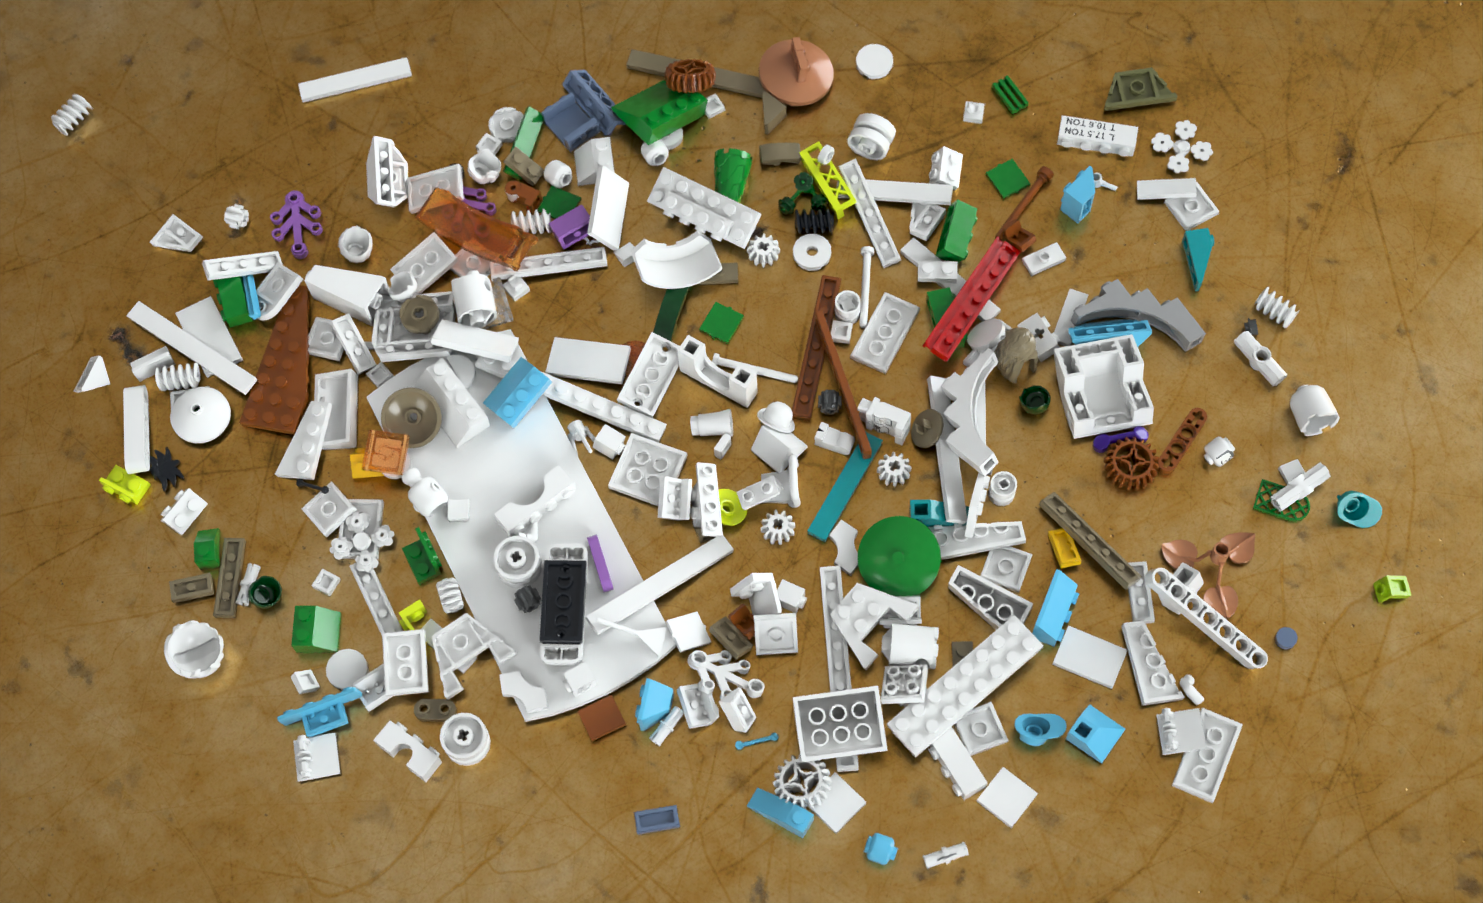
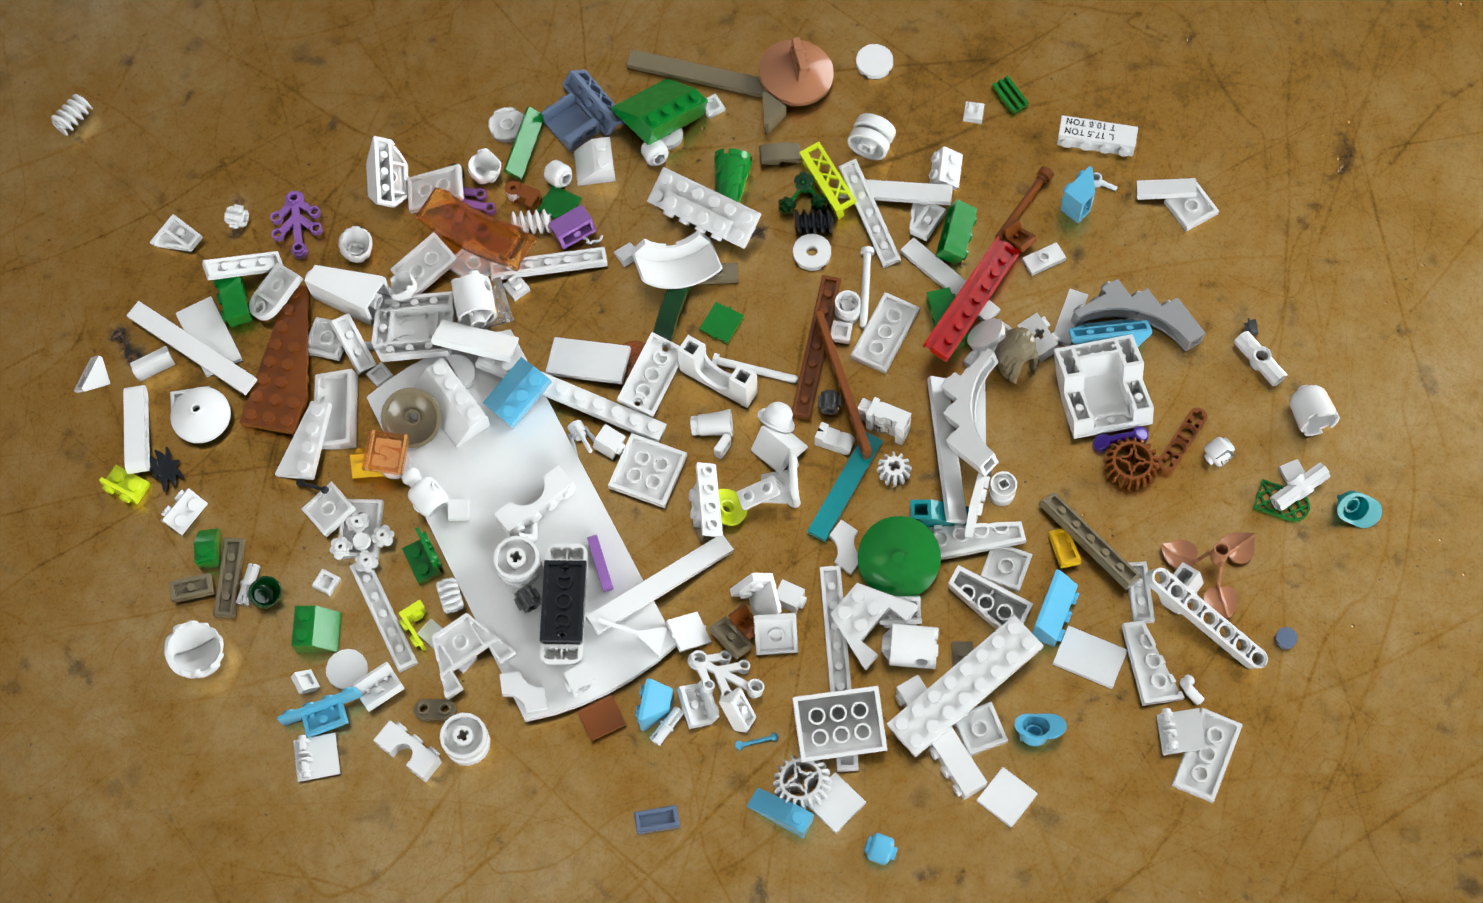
white piece [155,363,200,391] -> none
medium azure axle [242,275,261,320] -> none
white tile [298,57,412,103] -> none
white tile [382,629,429,697] -> none
dark tan plate [399,295,440,334] -> none
white plate [476,133,503,155] -> none
dark tan plate [503,146,544,187] -> none
white tile [587,165,629,251] -> none
white bracket [657,477,692,520] -> none
dark orange gear [665,58,716,94] -> none
white gear [747,233,780,268] -> none
white gear [761,509,795,545] -> none
white tile [818,145,835,165] -> none
white tile [880,664,928,704] -> none
dark tan piece [911,409,944,448] -> none
white plate [918,261,957,283] -> none
white pin [923,842,969,869] -> none
green piece [986,158,1031,199] -> none
dark green hair [1019,385,1051,415] -> none
medium azure slope [1066,704,1125,764] -> none
olive wing [1104,67,1177,111] -> none
white plant [1151,120,1213,174] -> none
teal slope [1182,228,1214,292] -> none
white piece [1254,287,1300,328] -> none
lime bracket [1373,576,1412,602] -> none

